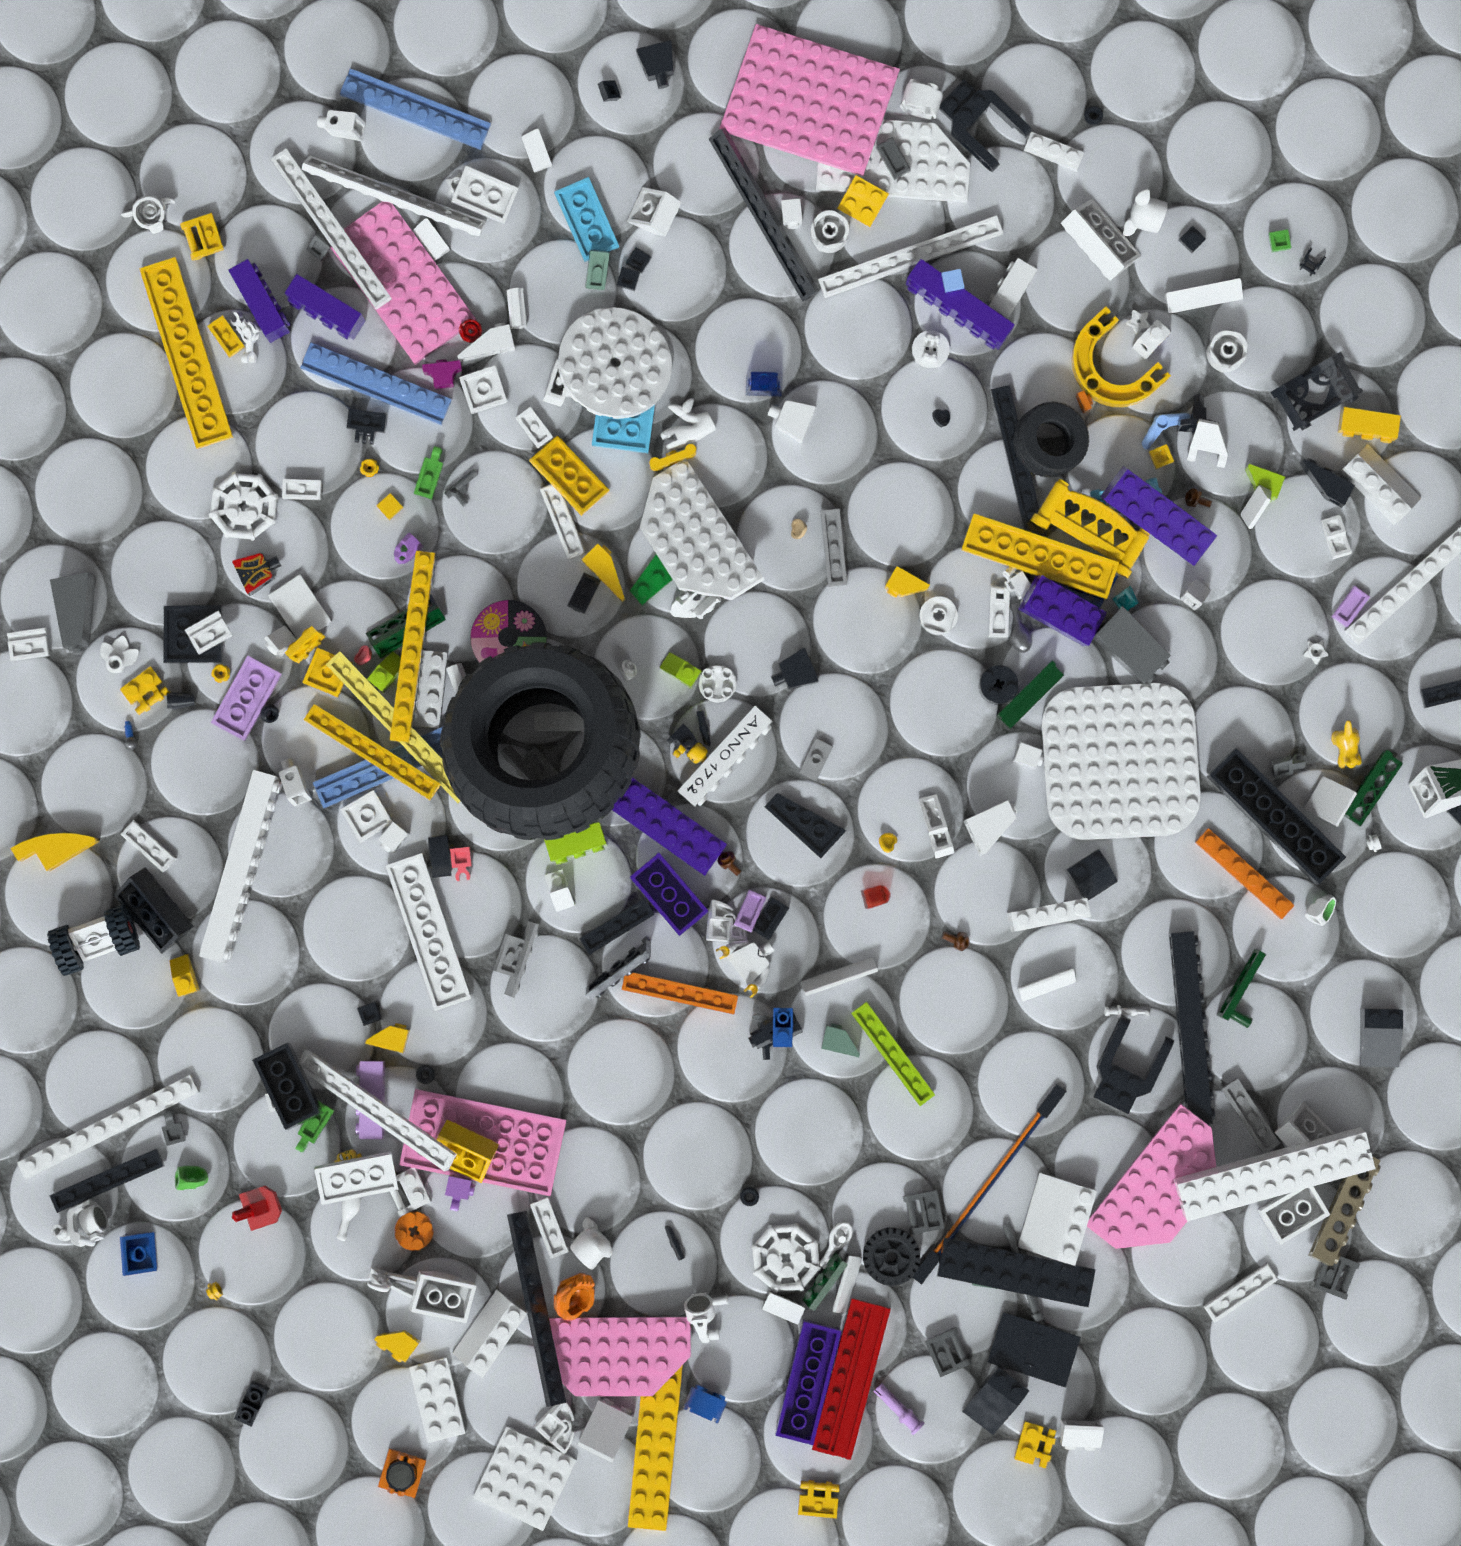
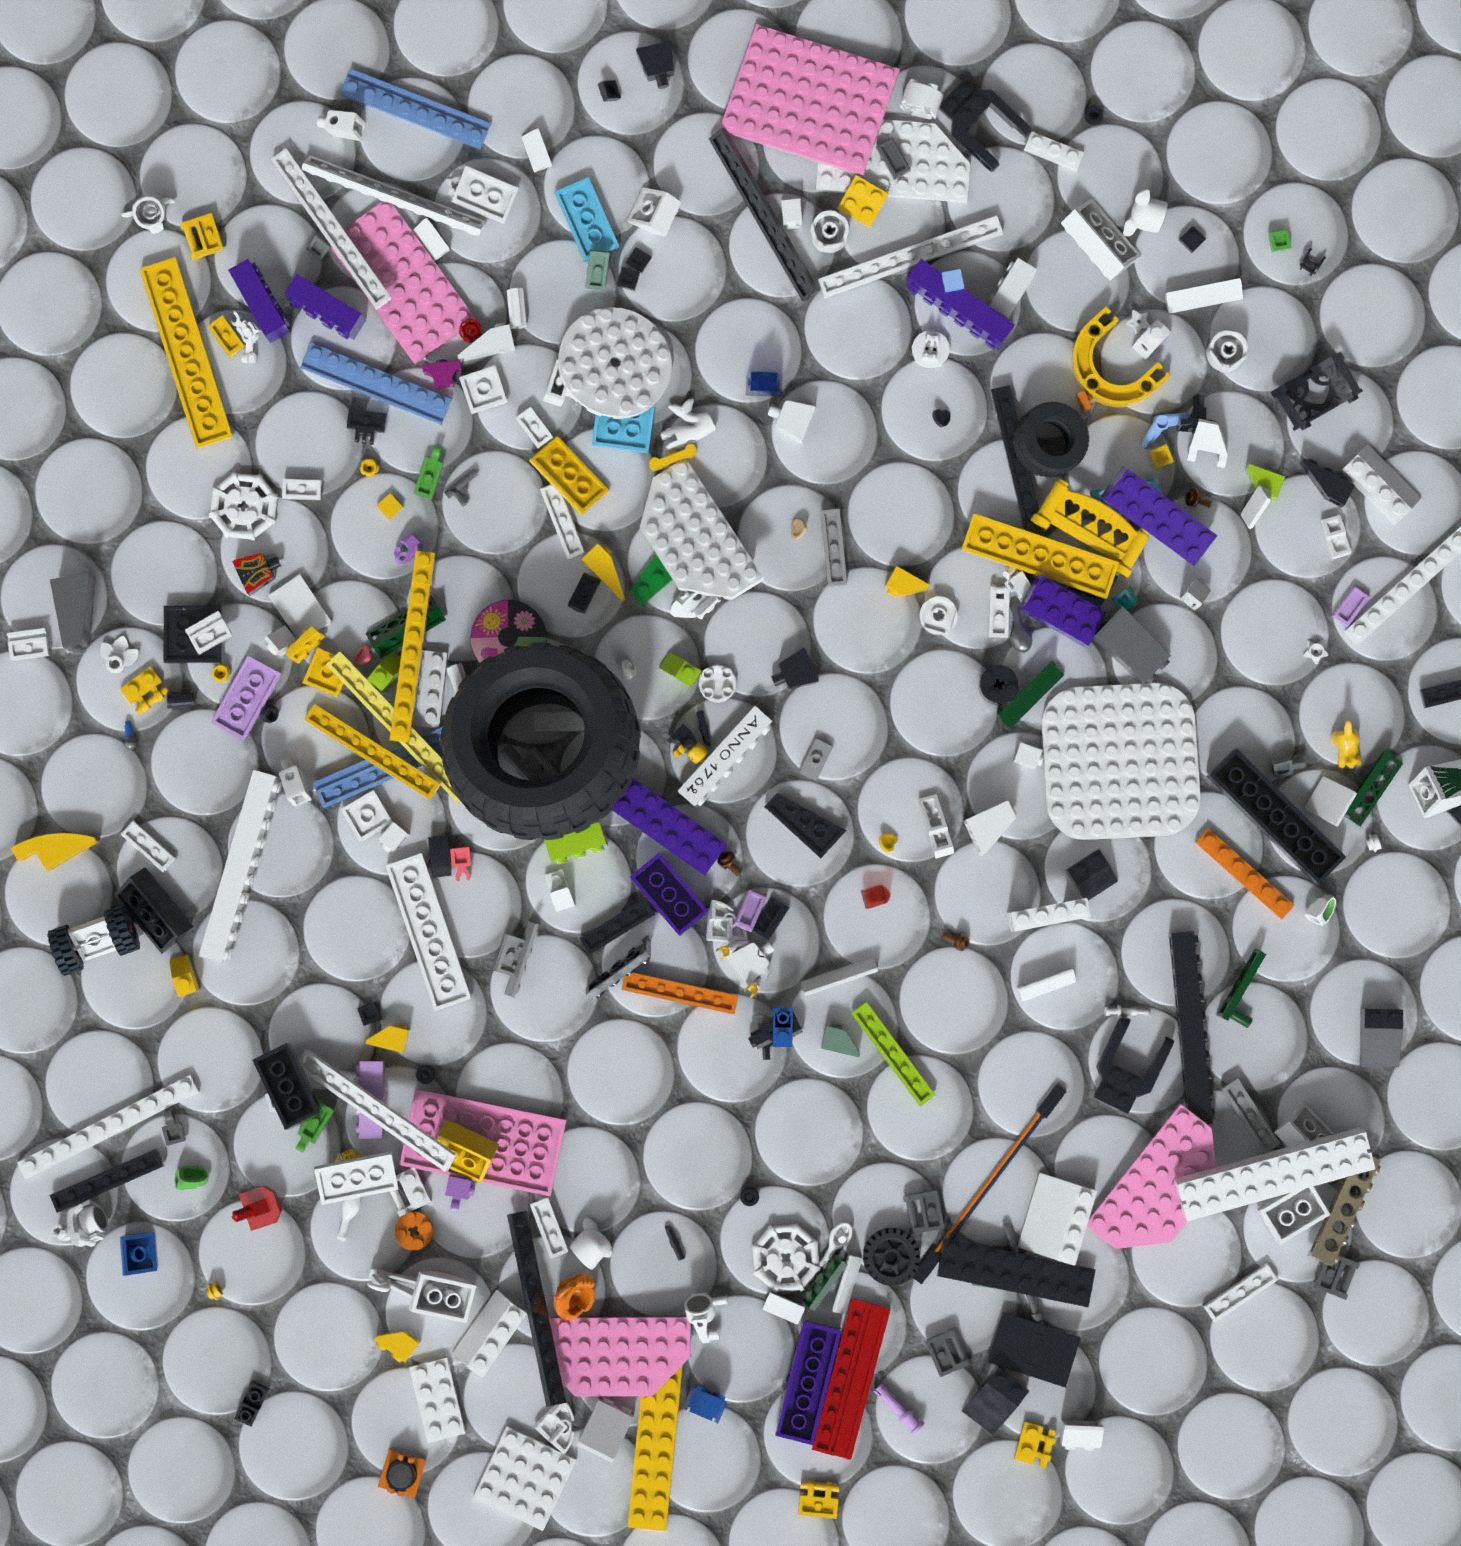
yellow brick [1338,407,1401,443] -> none

